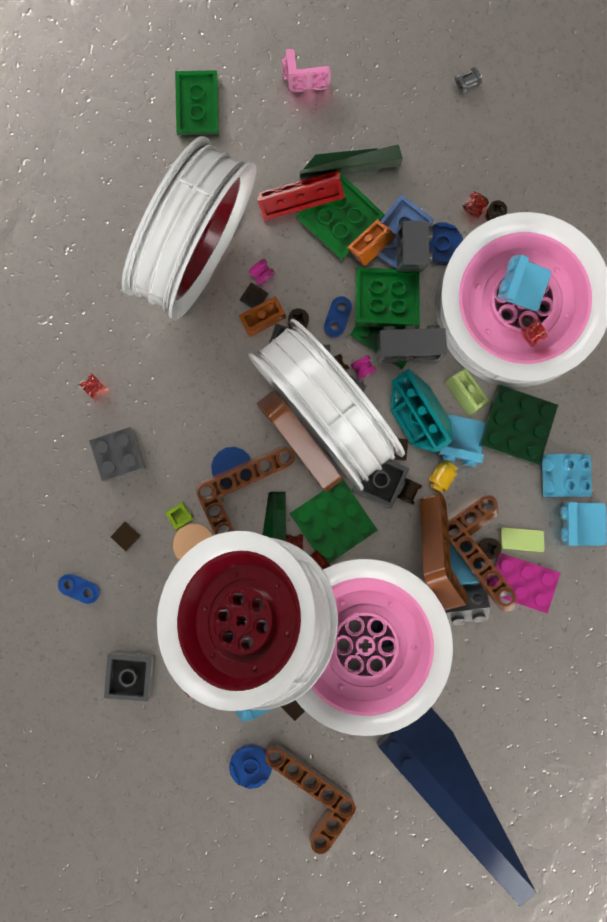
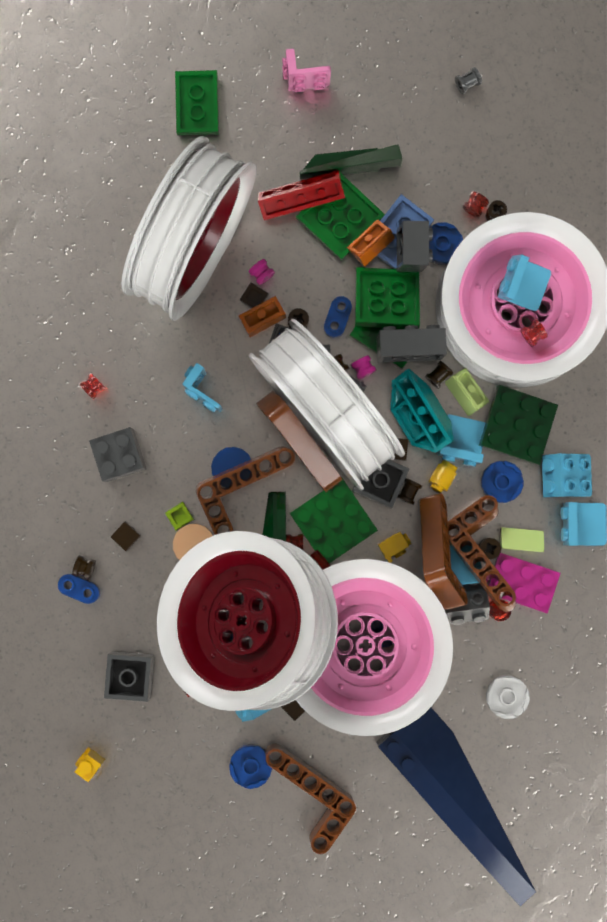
none -> dark brown wheel [72,555,96,580]
none -> yellow brick [74,747,106,782]
none -> medium azure bracket [182,363,223,412]
none -> yellow brick [377,531,412,563]
none -> dark brown bush [425,361,453,389]
none -> blue tile [481,461,524,503]
none -> white tile [486,675,530,719]
none -> clear red wheel [489,599,511,621]

